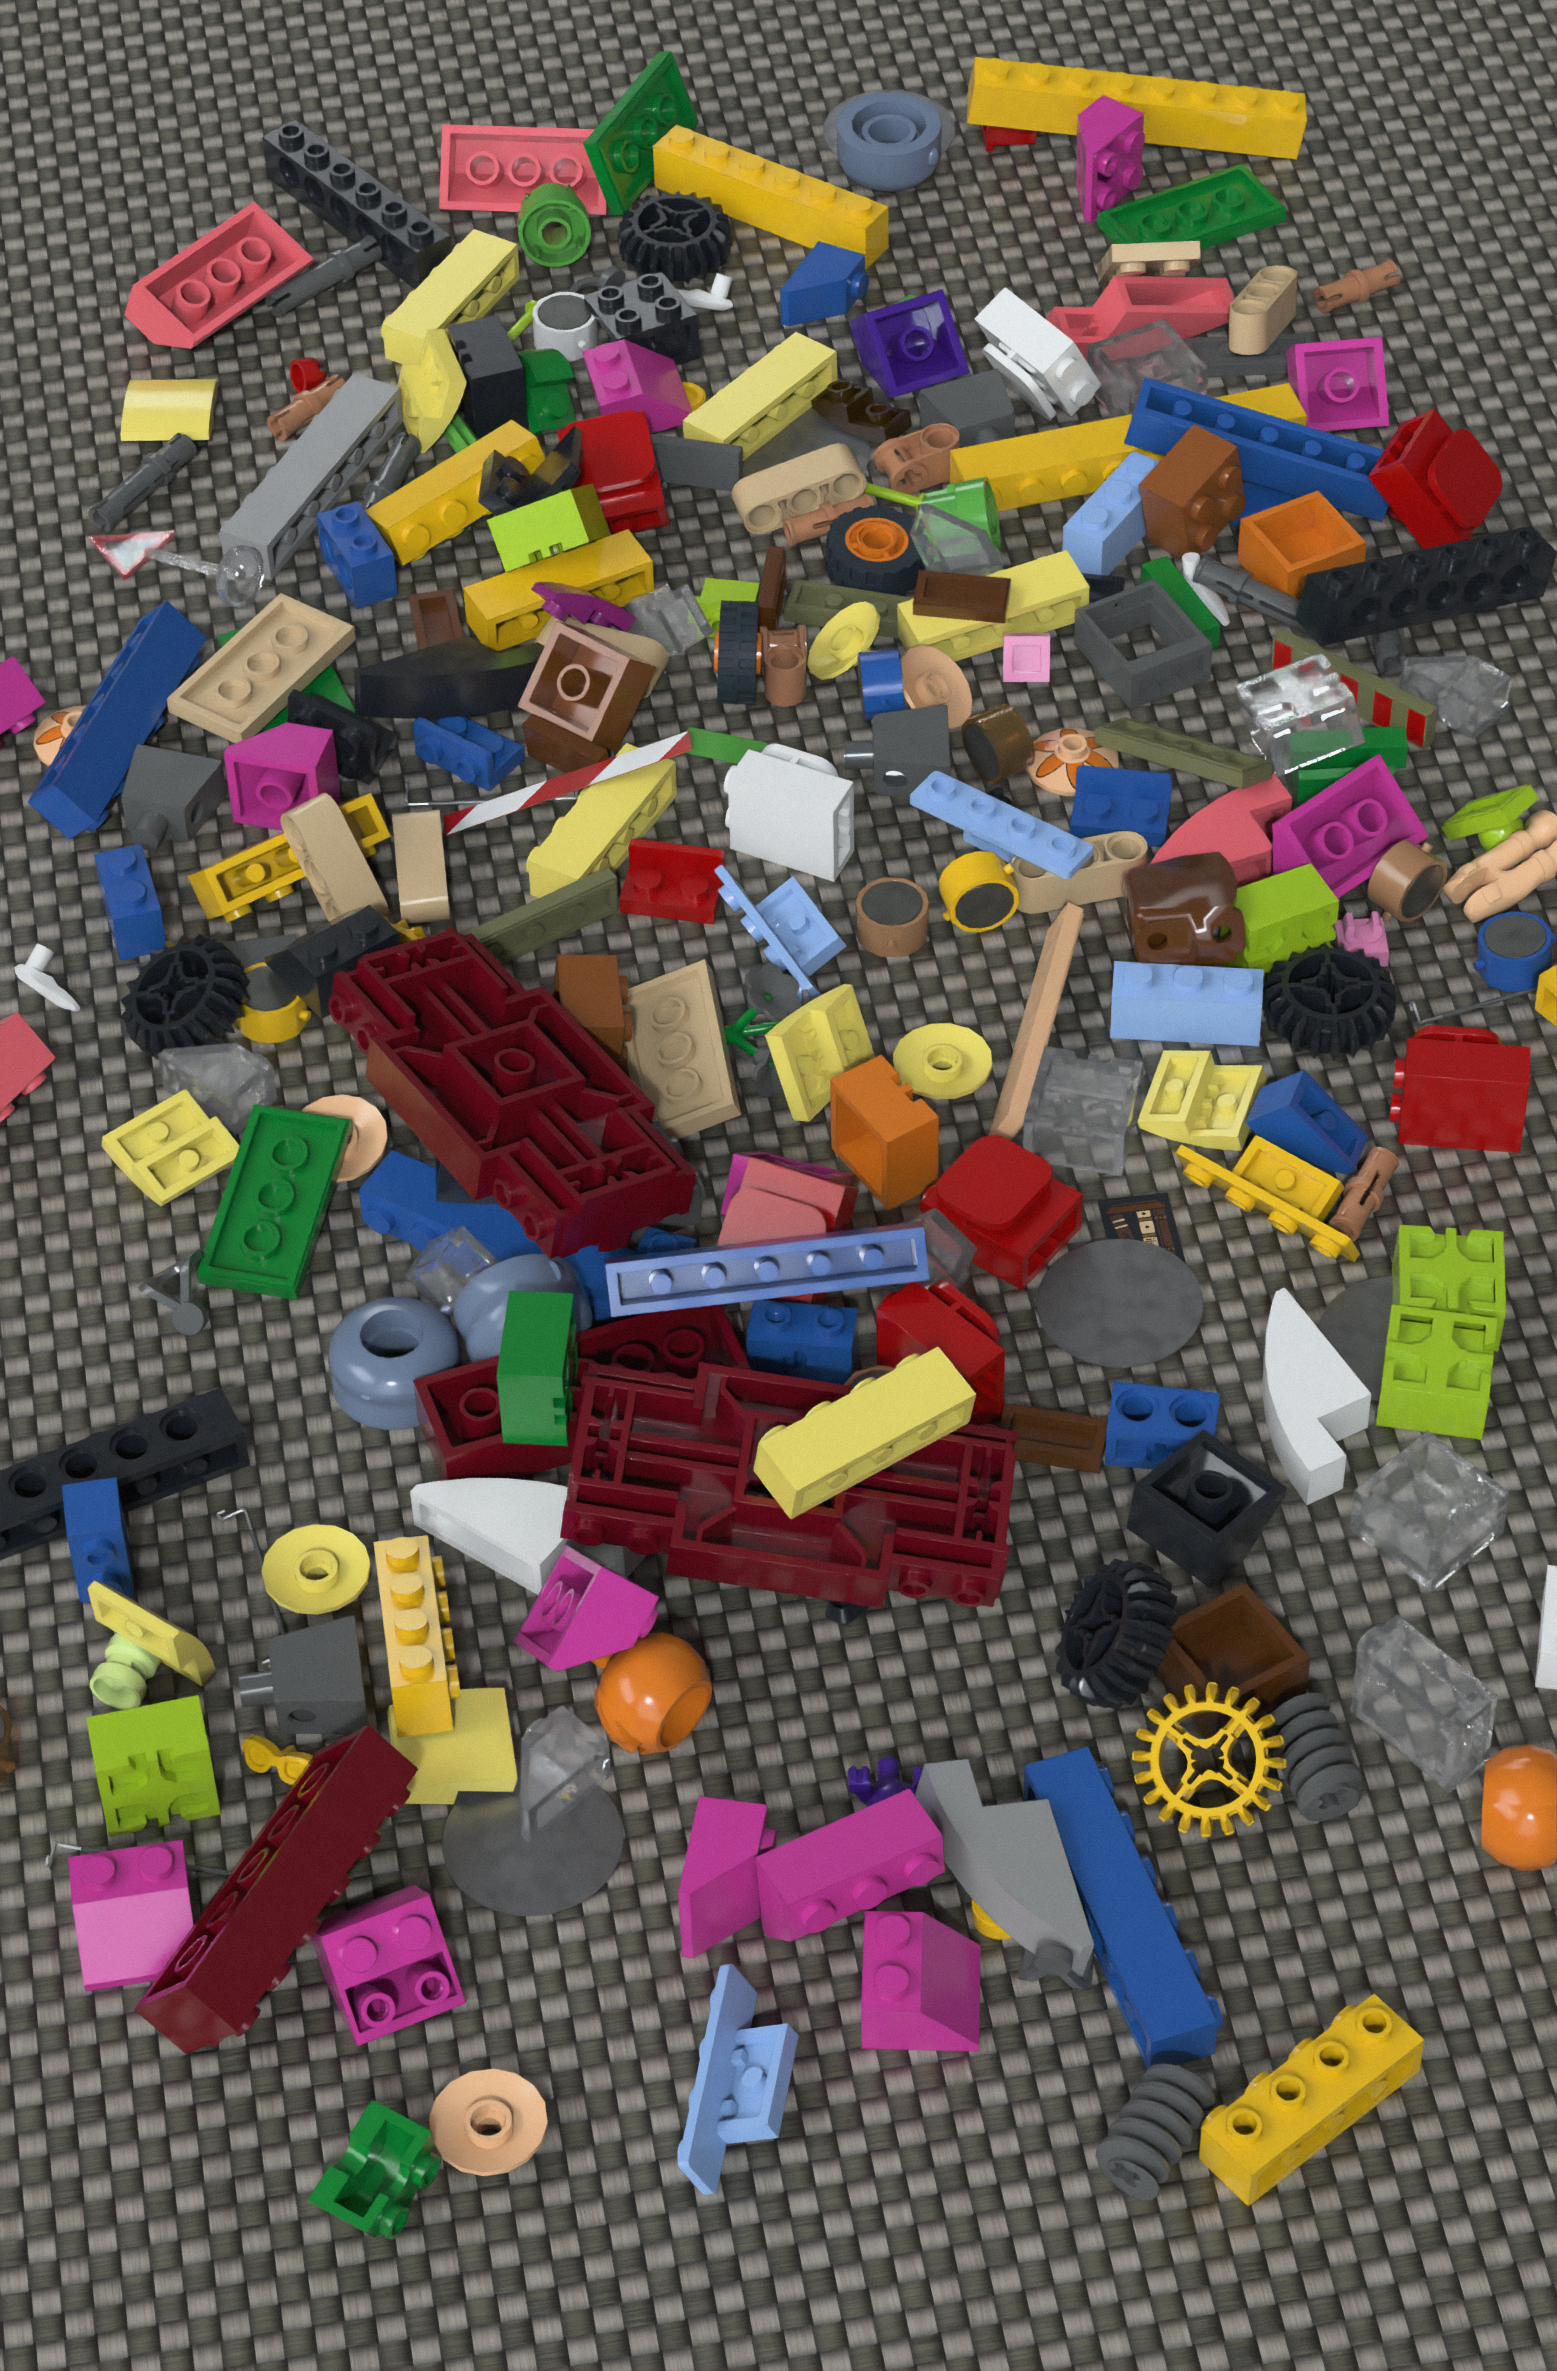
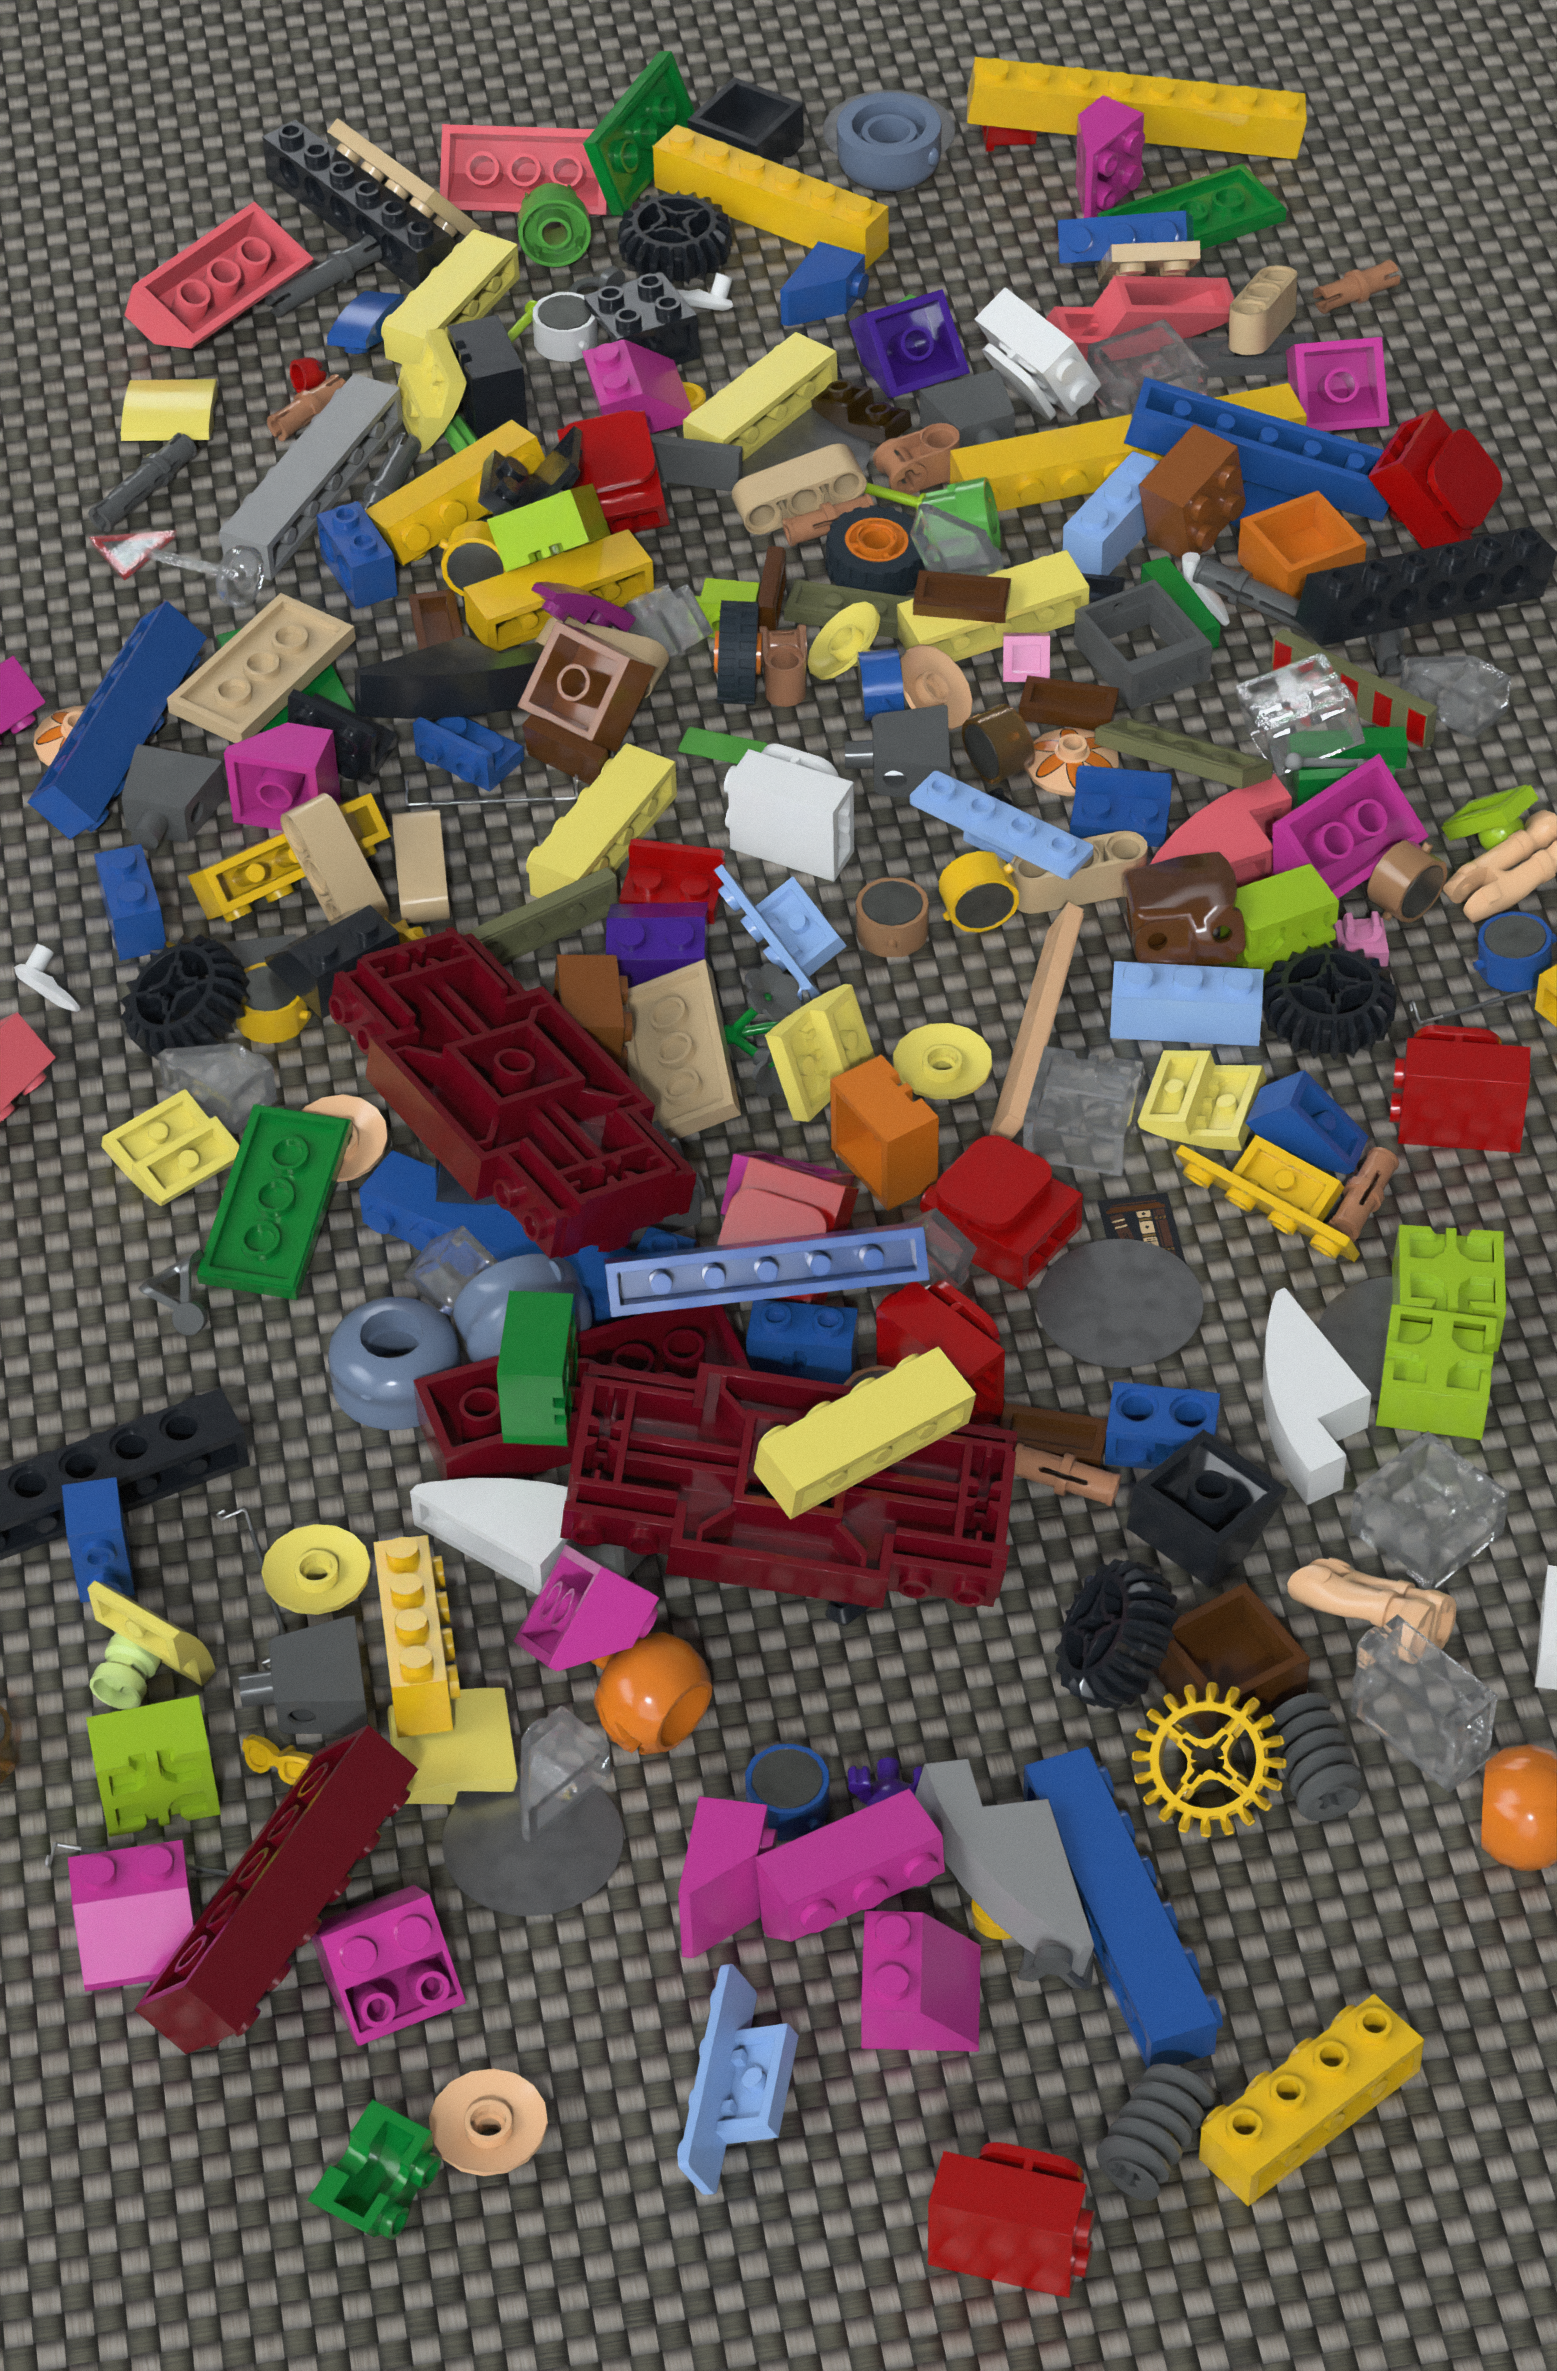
sticker [443,731,692,836] -> none
green brick [516,348,577,436] -> none
none -> tan plate [327,118,482,237]
none -> blue slope [327,291,404,354]
none -> piece [438,520,509,596]
none -> dark purple slope [606,902,708,989]
none -> black piece [687,77,804,165]
none -> piece [745,1744,829,1841]
none -> red brick [928,2142,1095,2299]
none -> nougat pin [1014,1442,1122,1507]
none -> reddish brown tile [1019,675,1119,731]
none -> blue brick [1058,210,1194,269]
none -> light grey hinge [1285,752,1369,771]
none -> light nougat piece [1287,1557,1456,1668]

